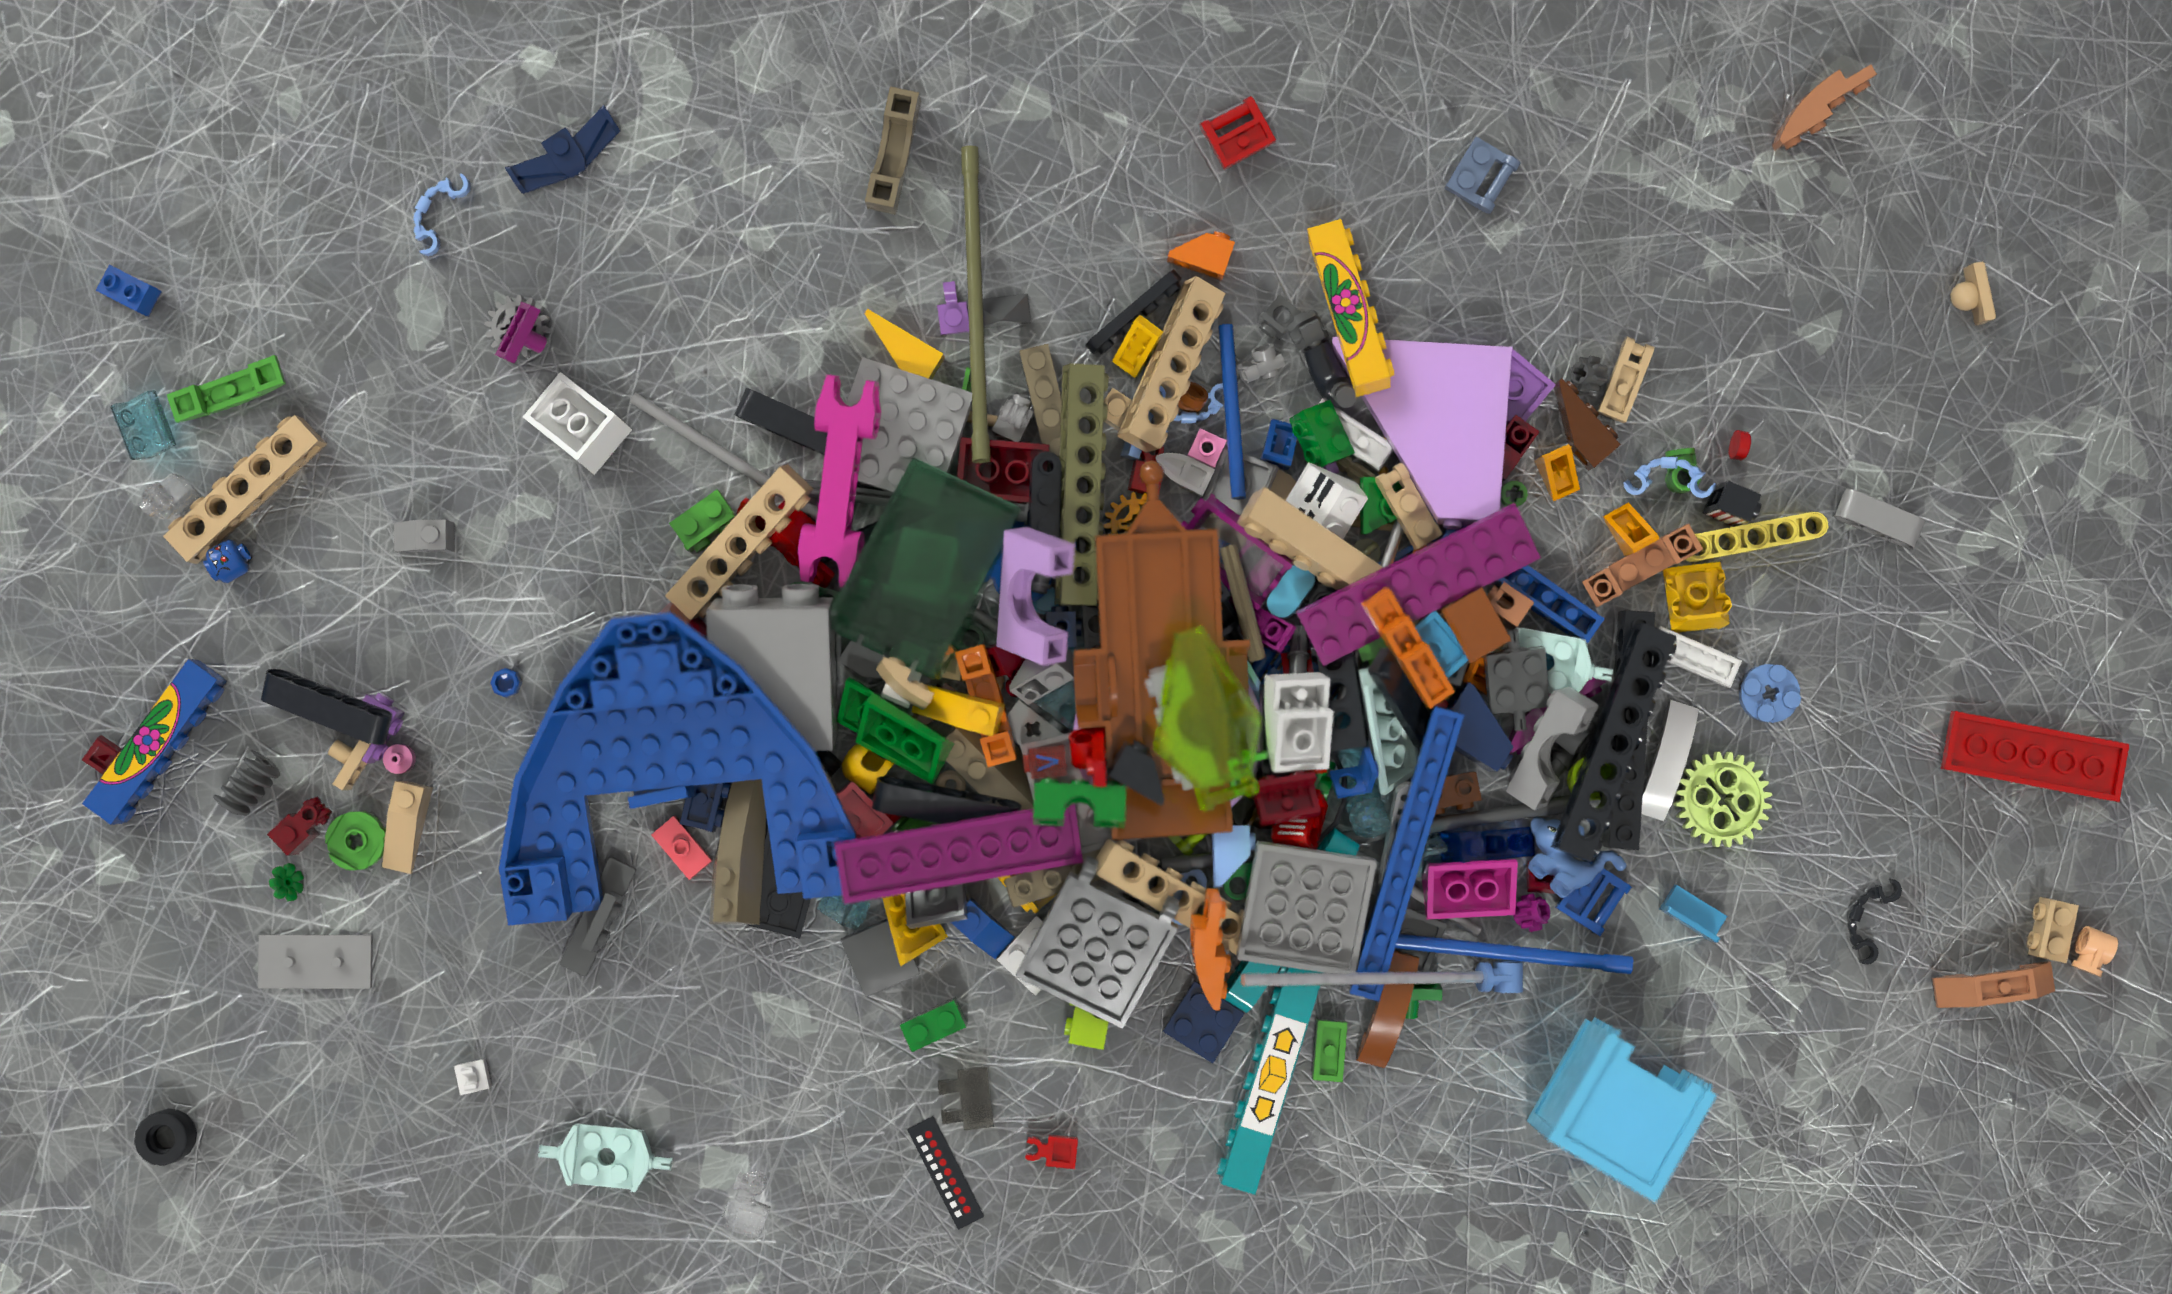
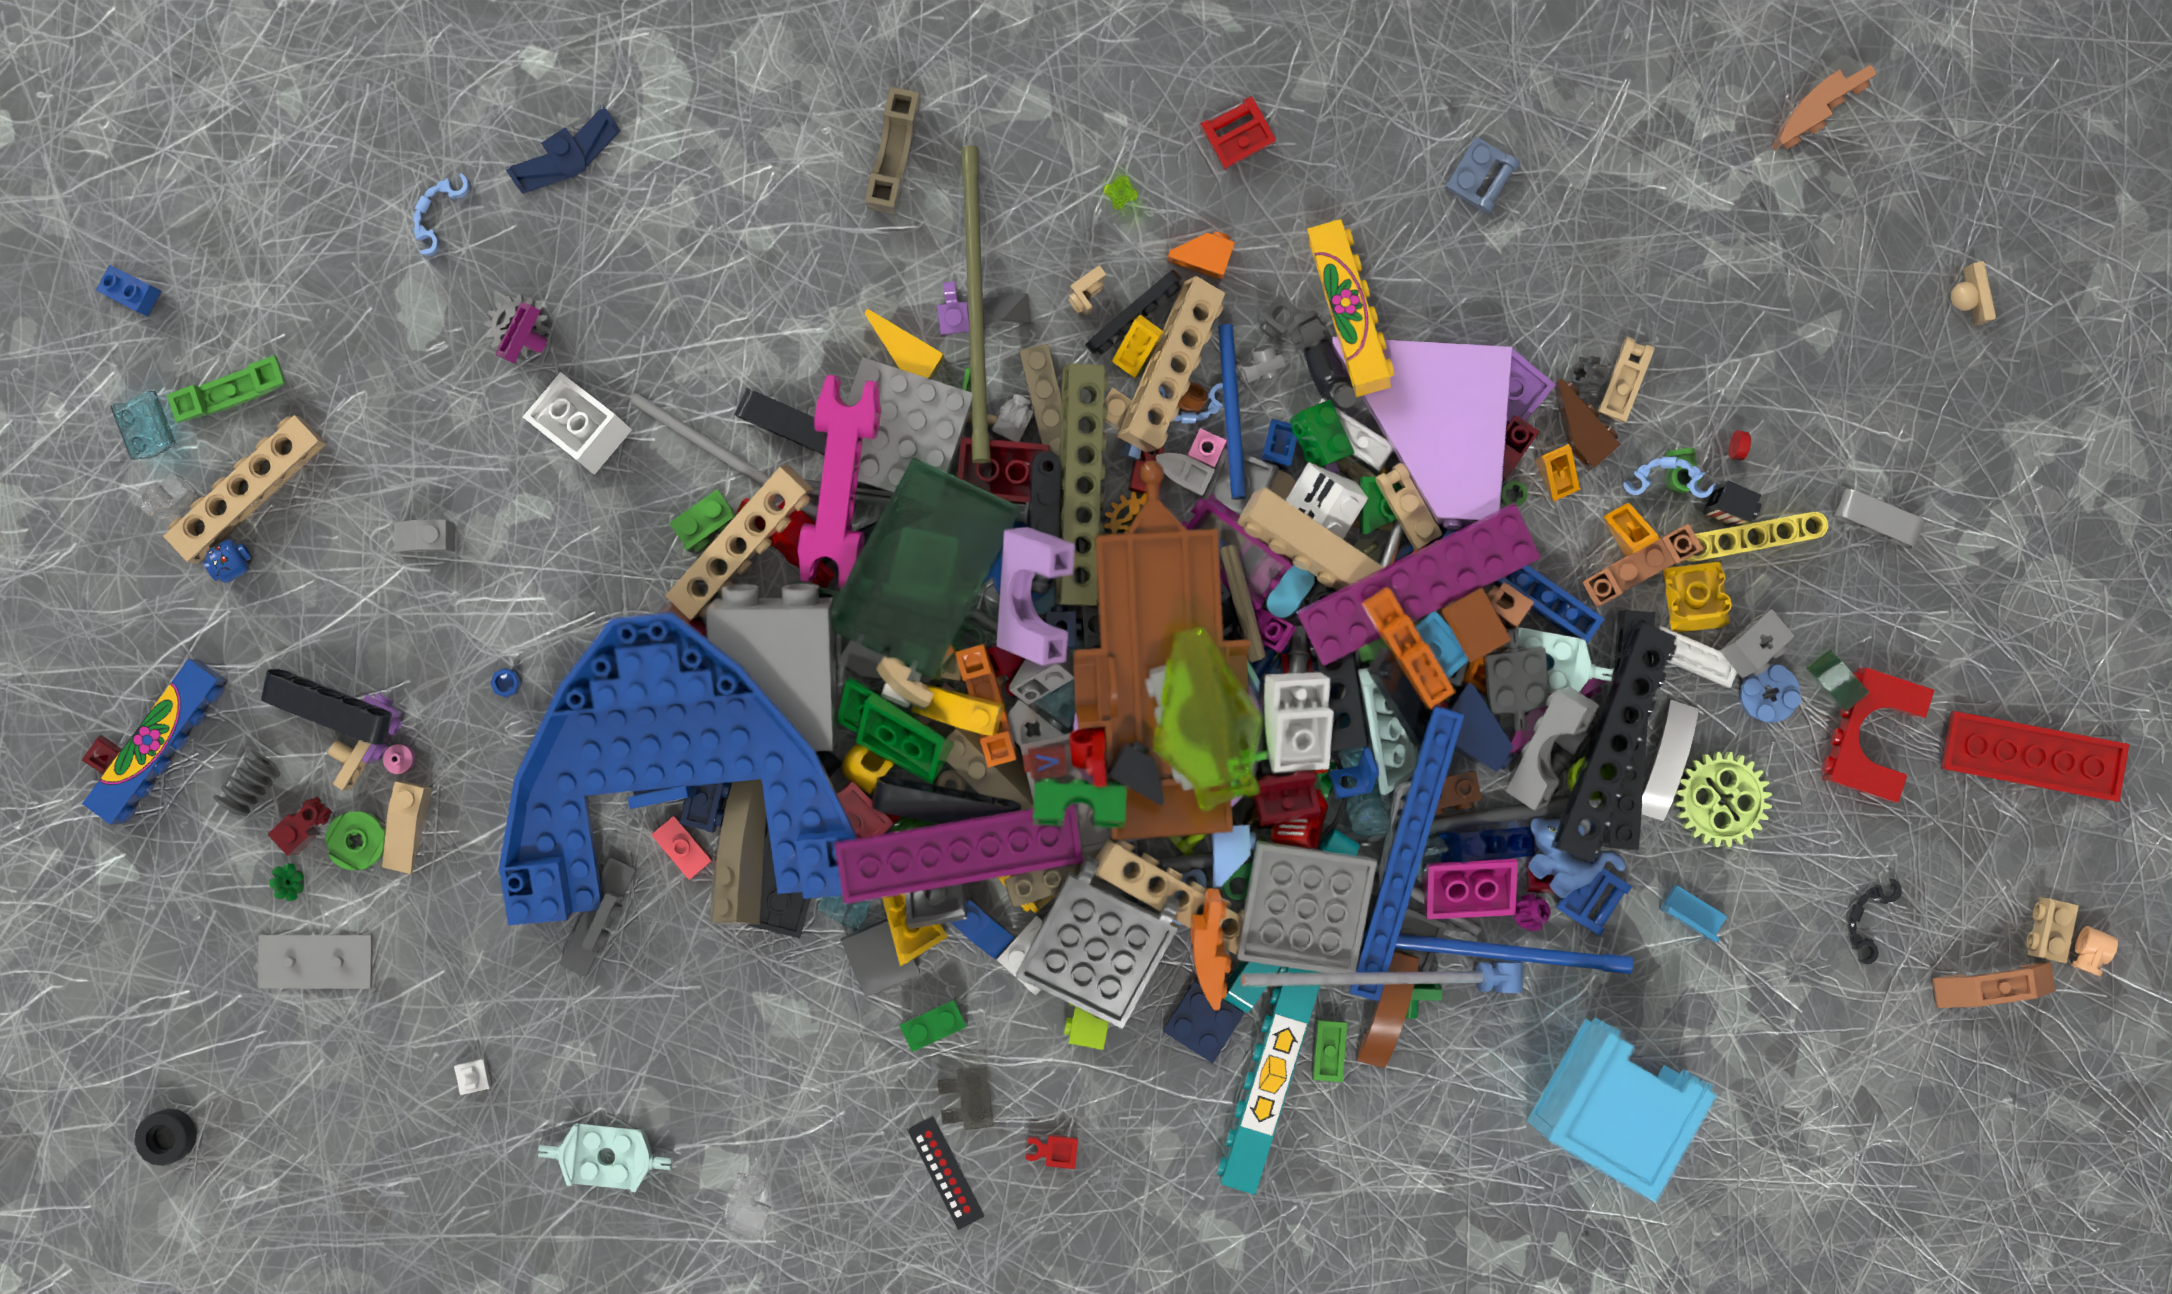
none -> tan bracket [1068,265,1106,317]
none -> clear neon green plate [1103,175,1138,210]
none -> light grey brick [1720,609,1794,678]
none -> clear green slope [1807,650,1870,713]
none -> red arch [1821,667,1935,803]

